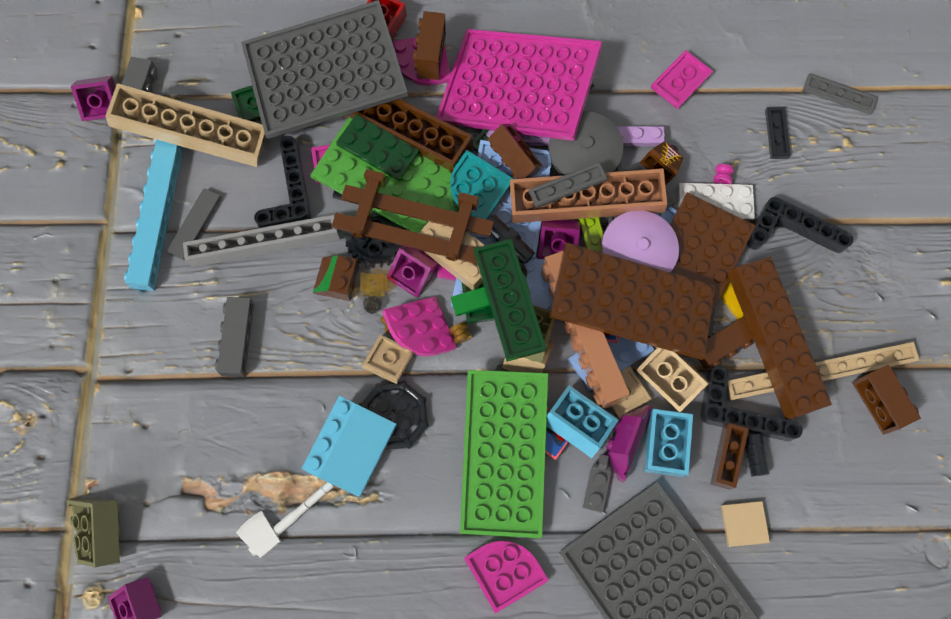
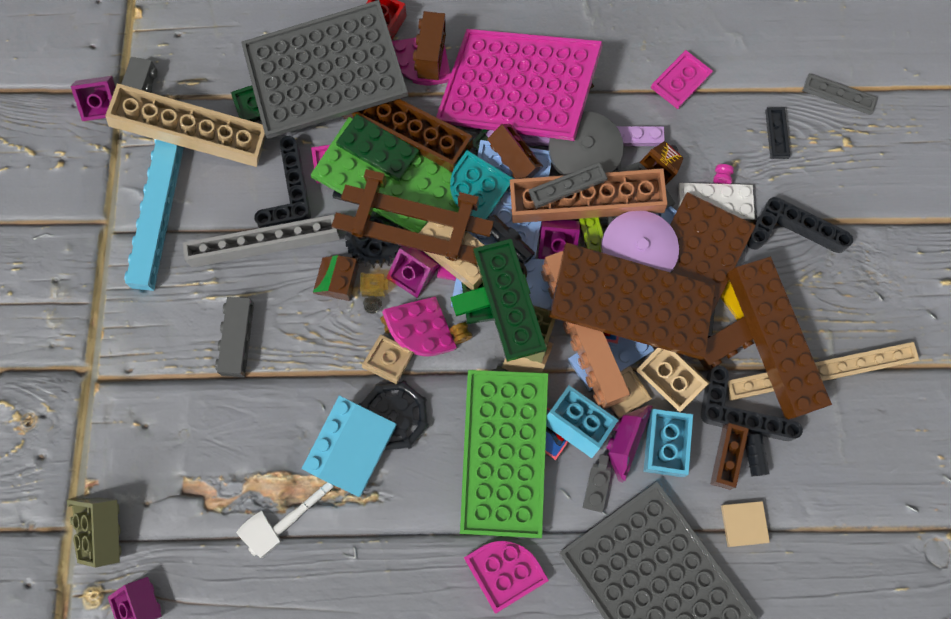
dark grey tile [167,188,221,260] -> none
reddish brown brick [852,365,921,435] -> none

